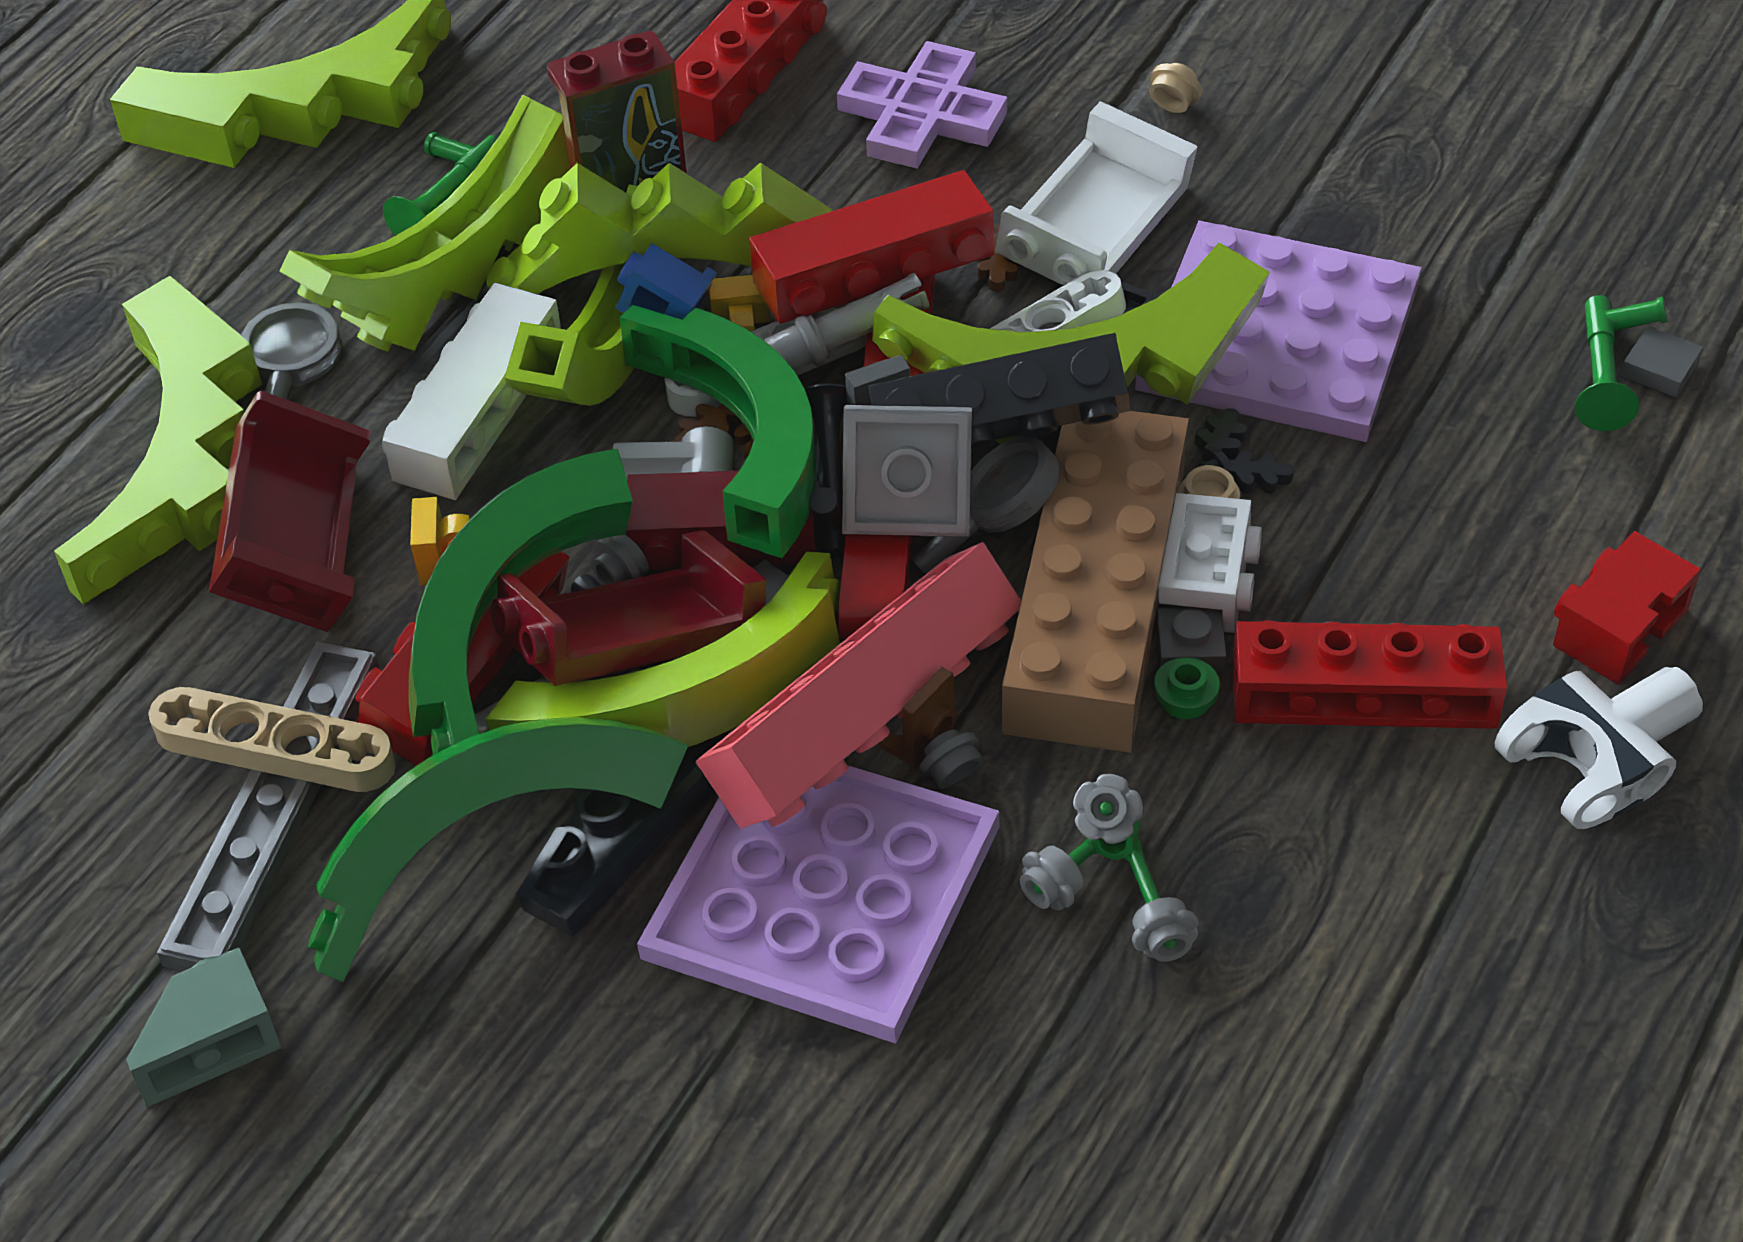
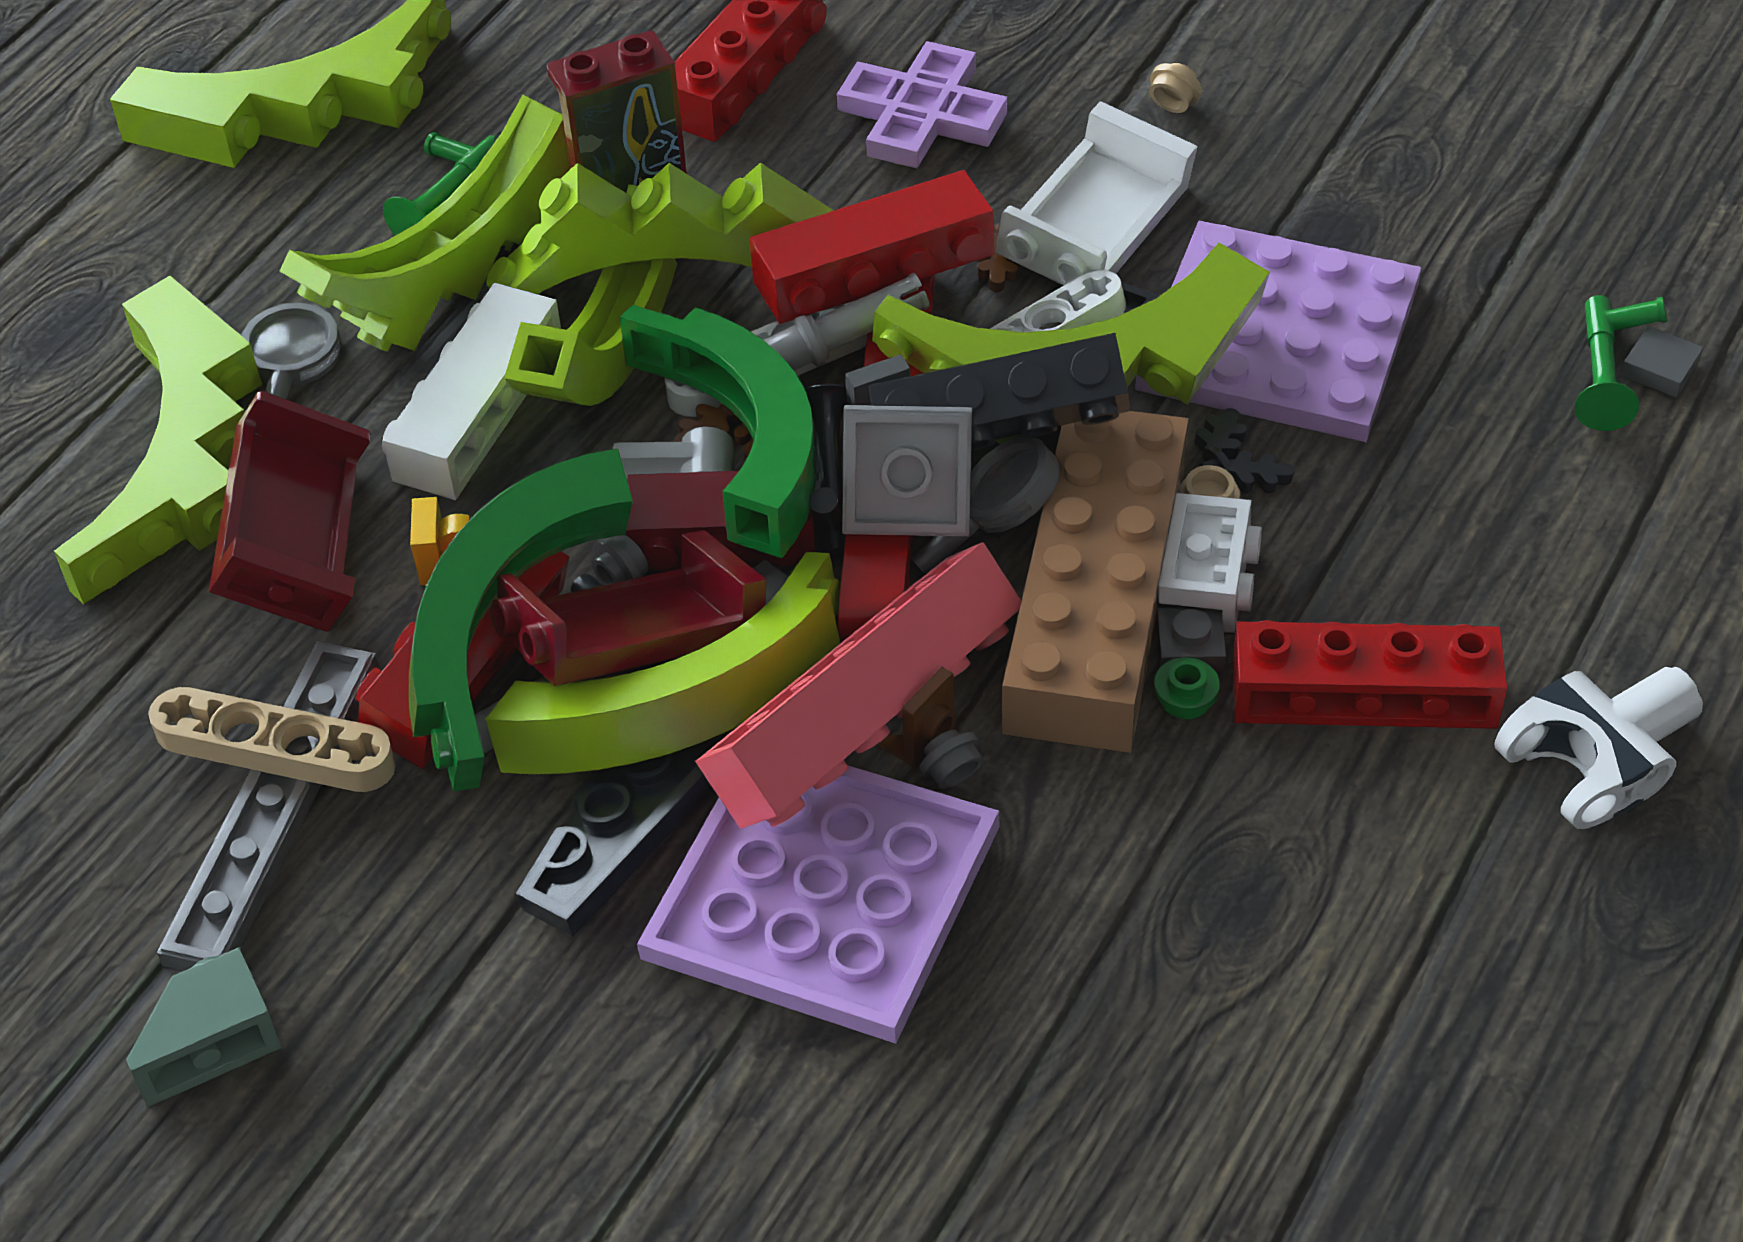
green arch [308,717,688,982] -> none
blue brick [615,243,718,320] -> none
yellow tile [709,275,770,332] -> none
light grey plant [1020,774,1199,961] -> none
red brick [1553,531,1701,685] -> none

